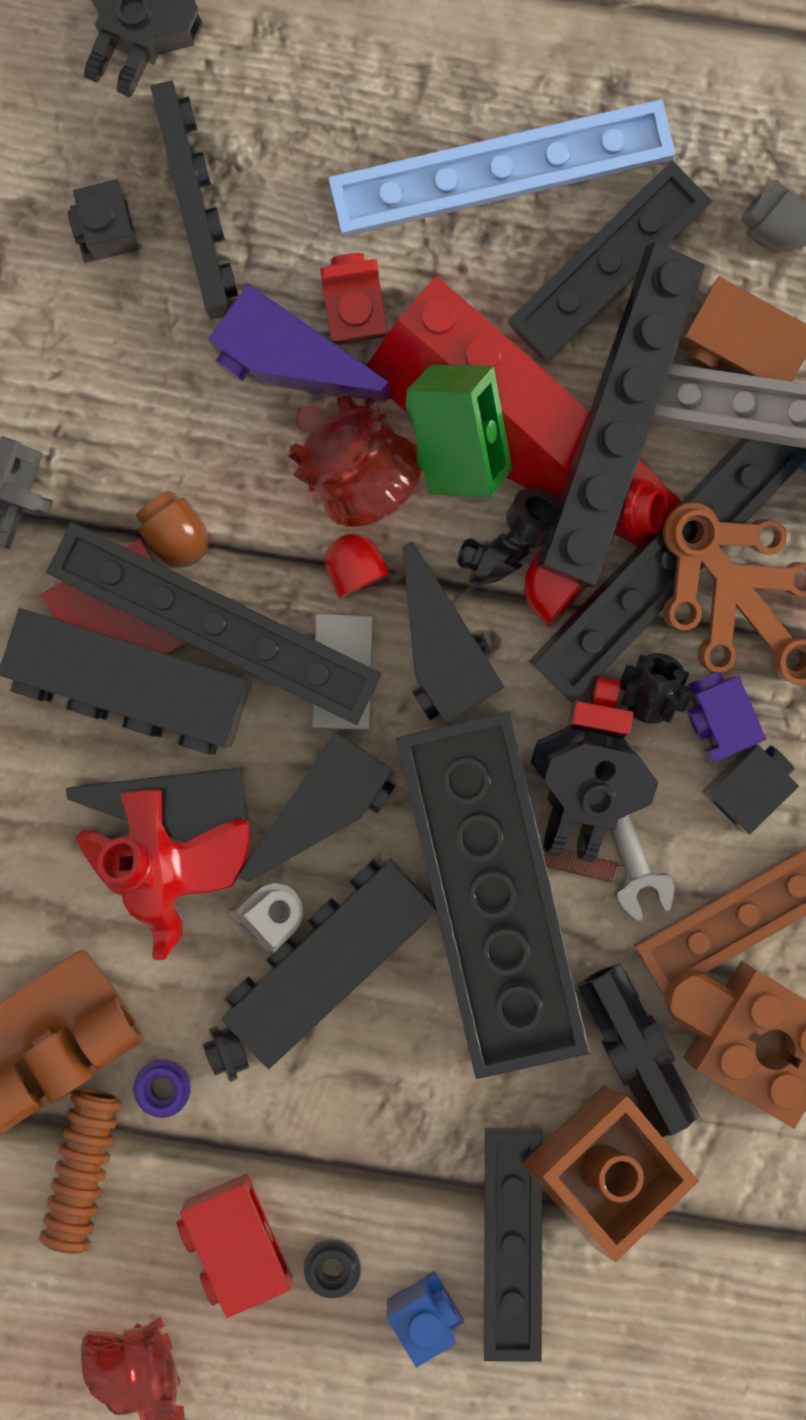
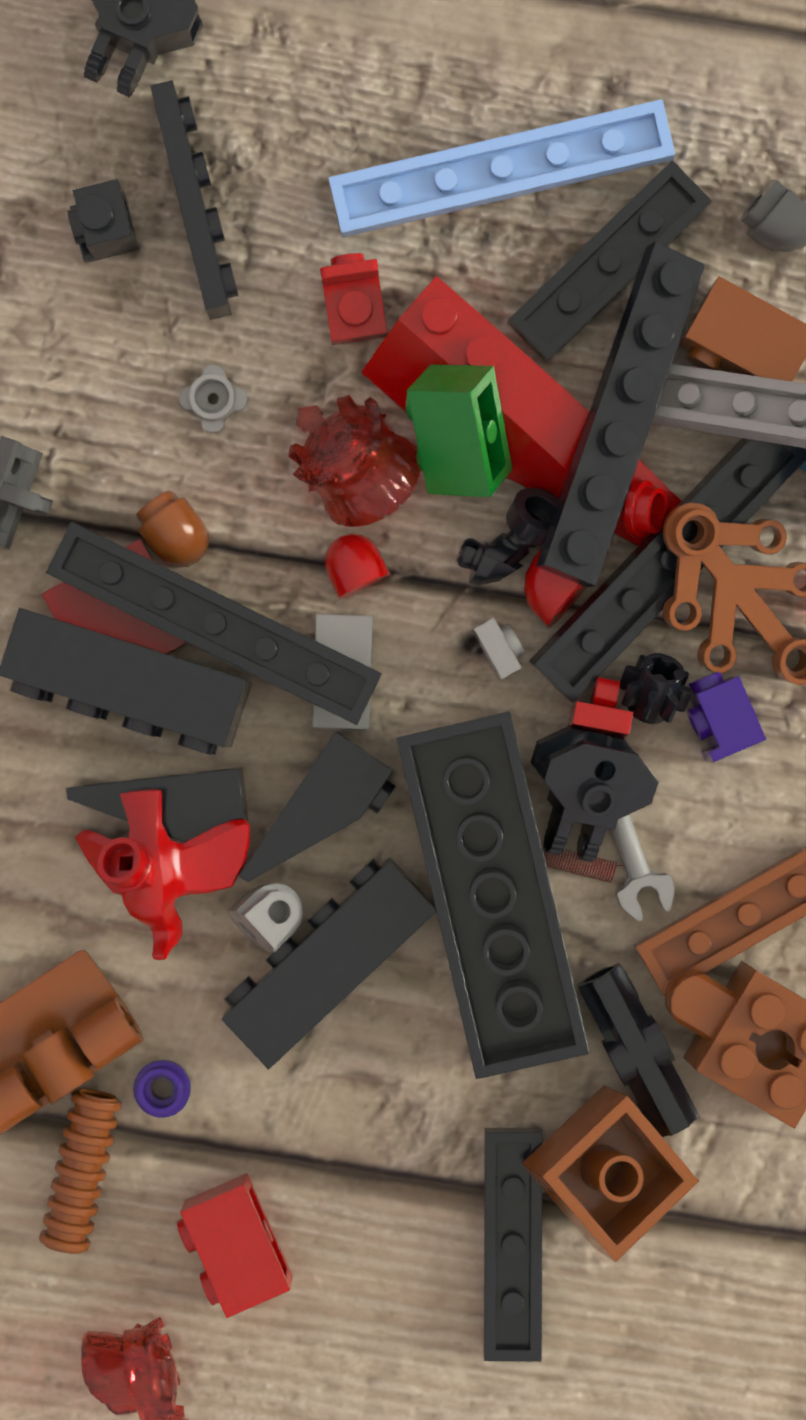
black plate [202,1026,249,1082] -> none
dark purple slope [208,283,393,402] -> none
black plate [304,1239,361,1298] -> none
blue brick [386,1271,464,1368] -> none
black slope [402,541,505,724] -> none
black brick [702,745,799,835] -> none
none -> light grey plate [179,365,248,433]
none -> light grey plate [472,618,525,680]

